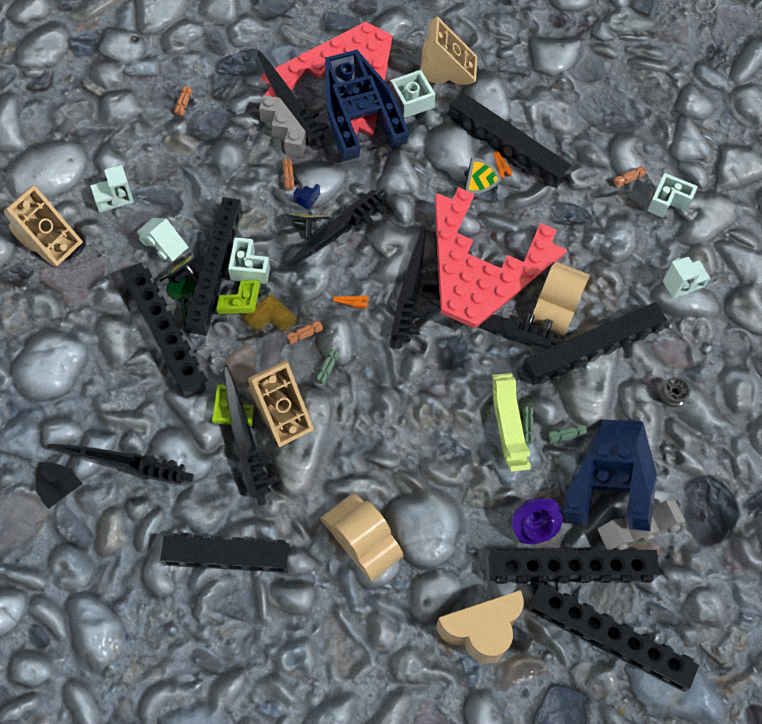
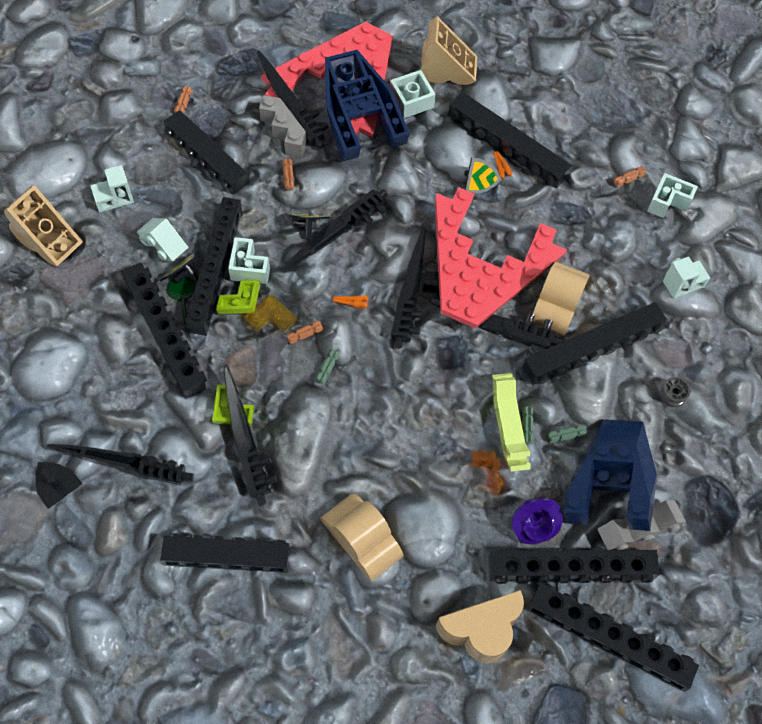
tan brick [248,360,314,447] -> none
clear blue panel [293,184,320,210] -> none
none -> black brick [164,110,249,195]
none -> clear orange bracket [470,450,503,496]

